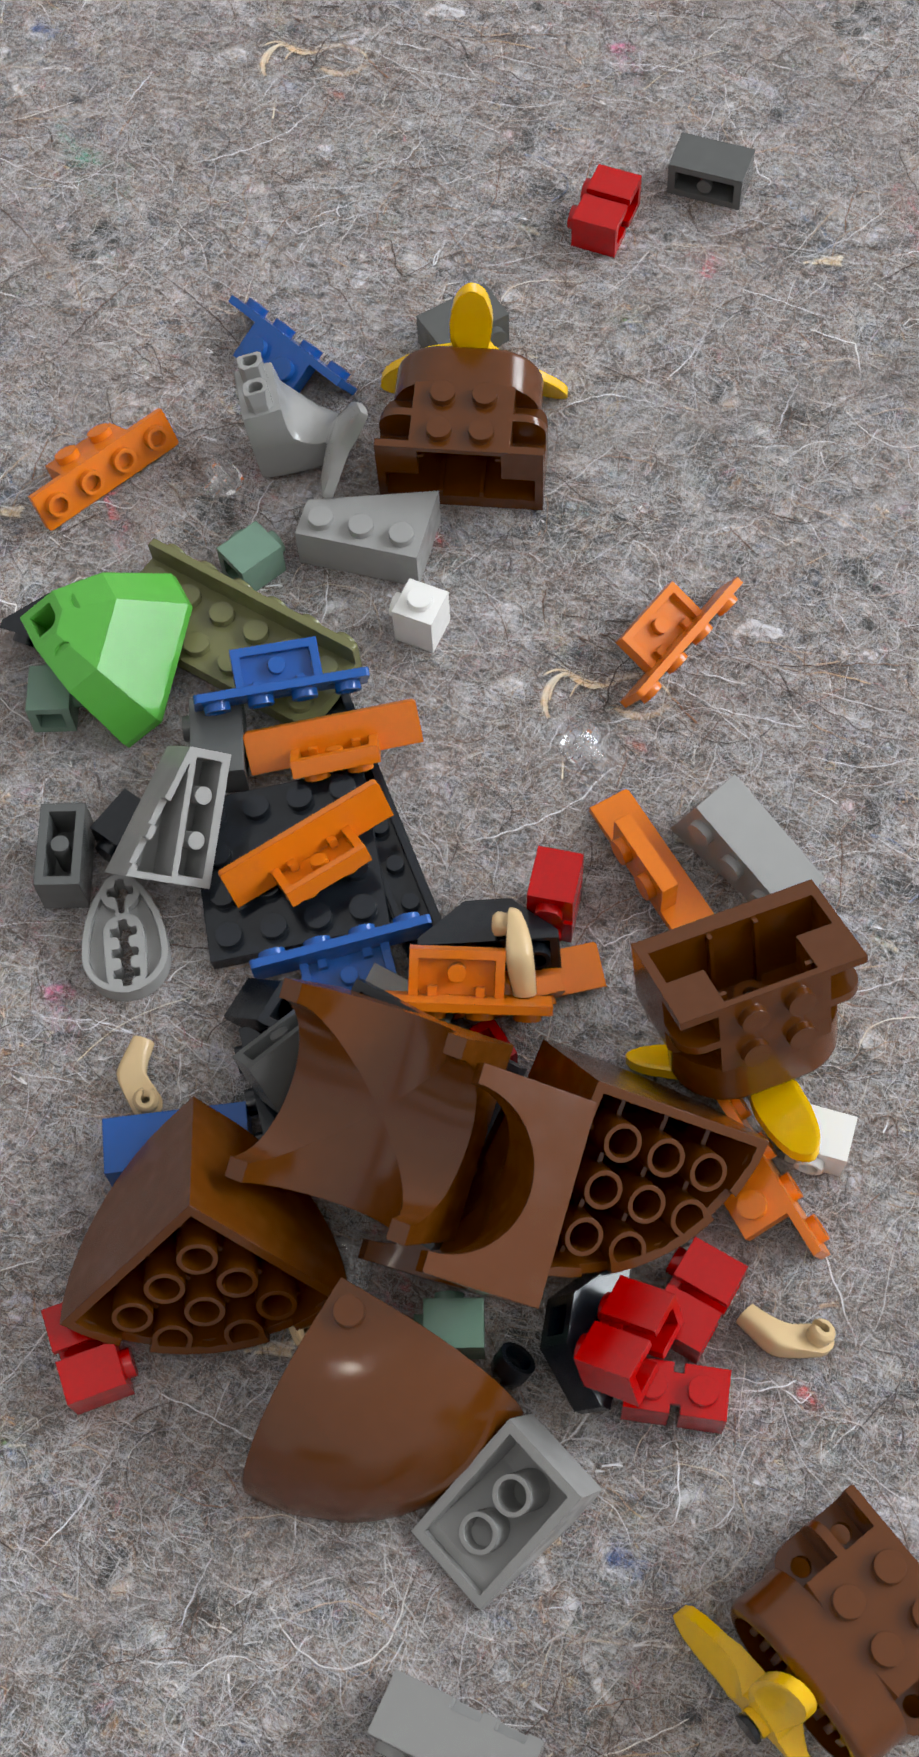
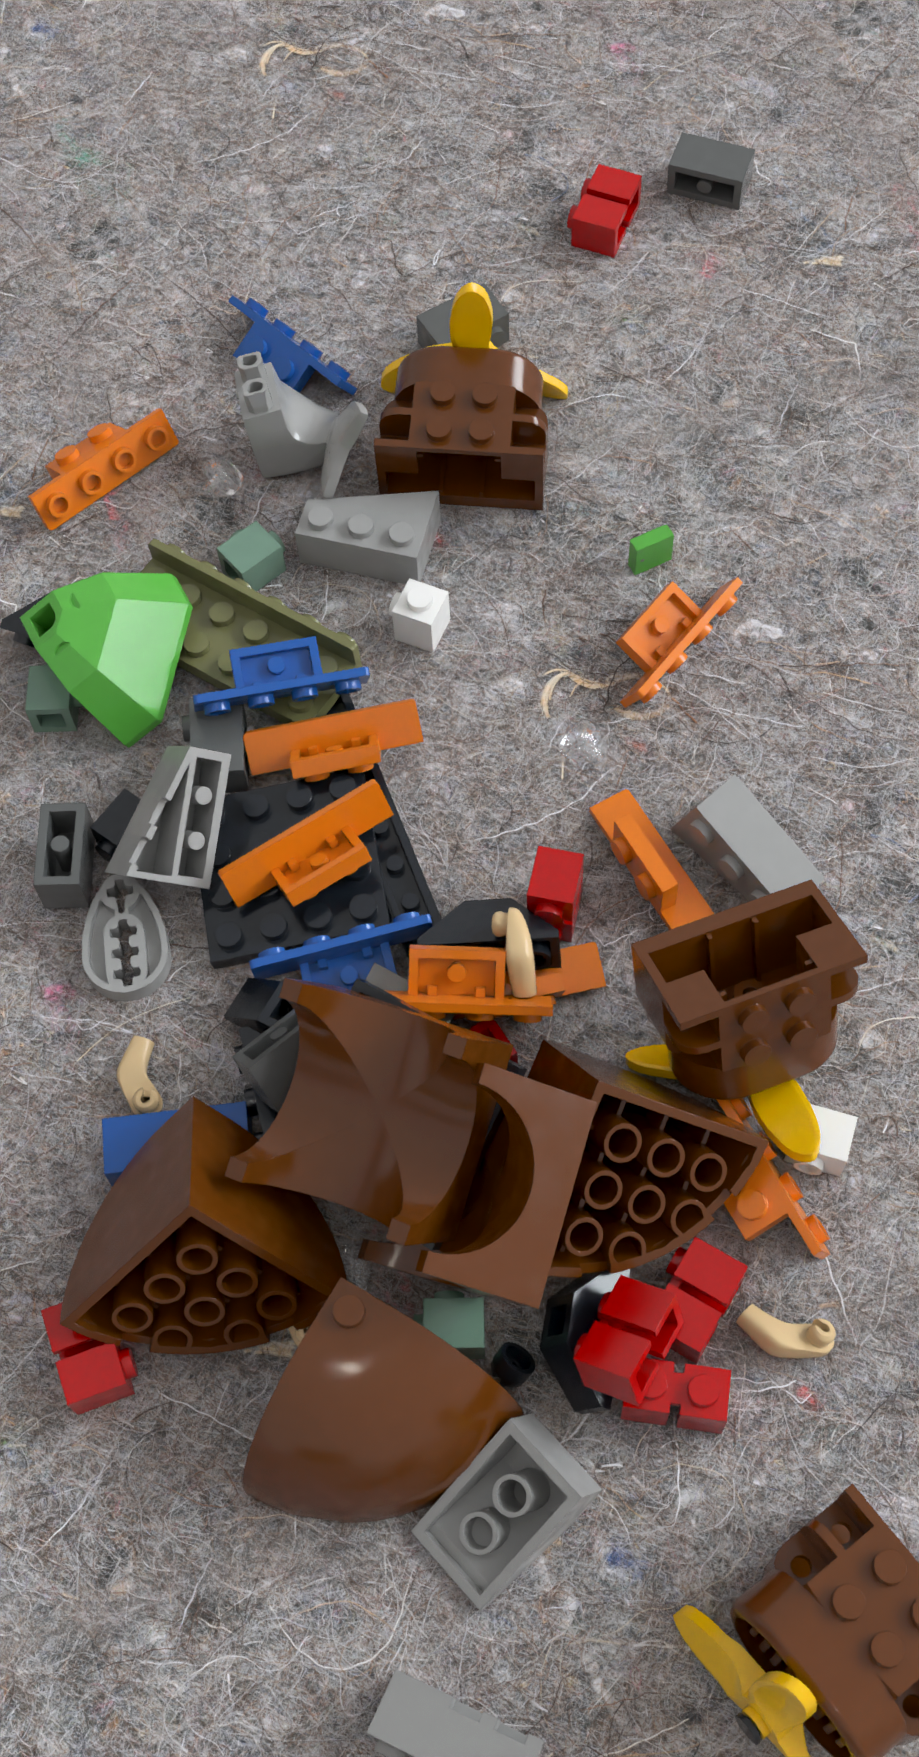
none -> bright green tile [628,524,674,575]

